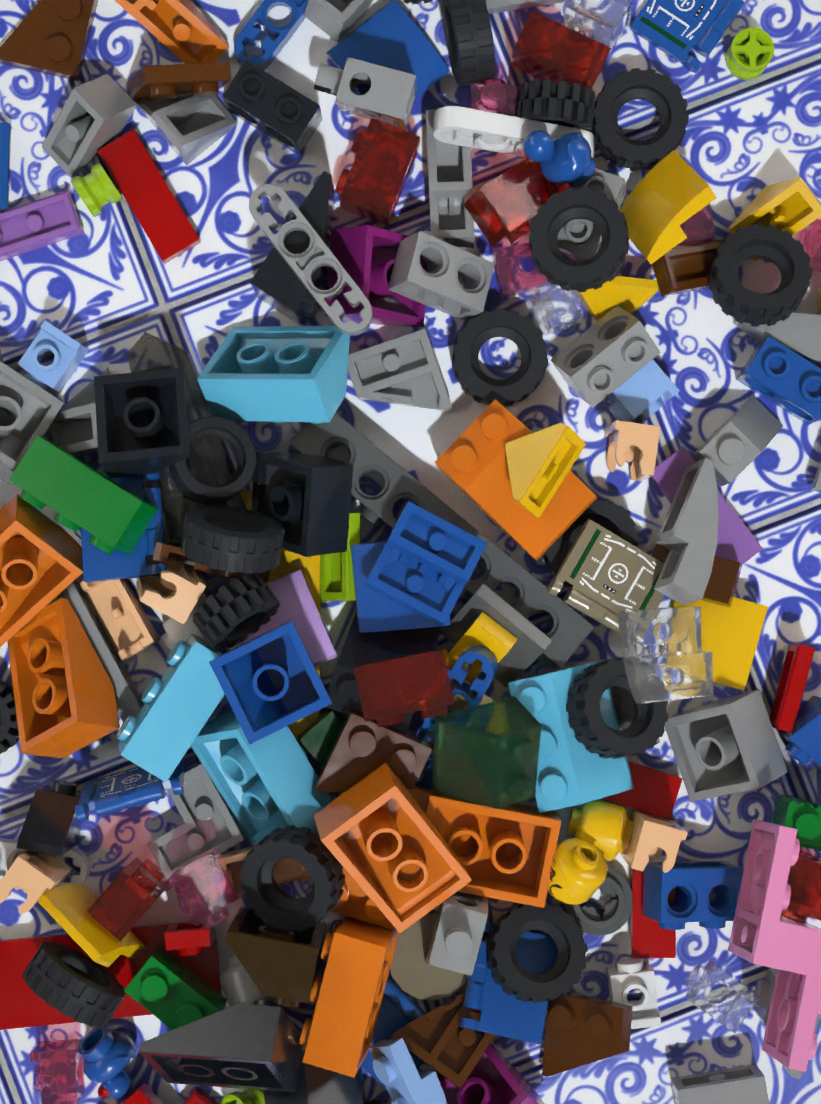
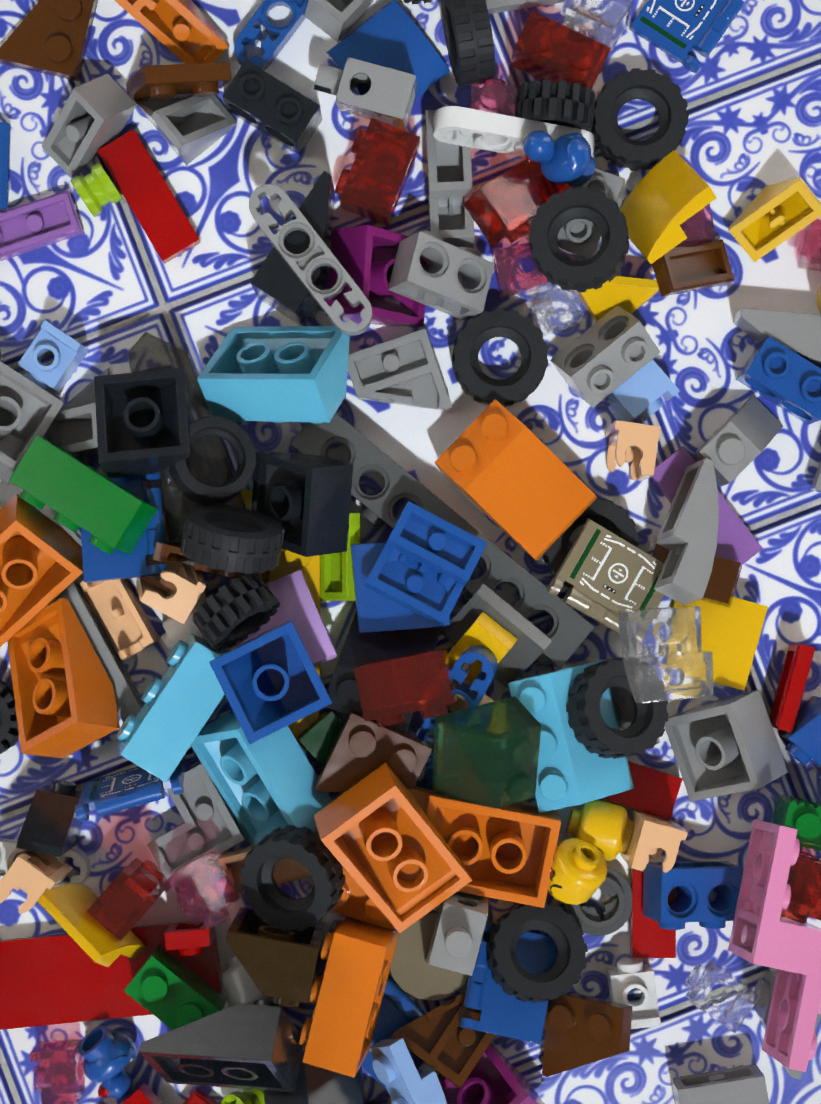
black tyre [22,941,126,1028] -> none
yellow slope [505,423,586,518] -> none
black tyre [708,224,812,327] -> none
lime wheel [725,27,775,80] -> none

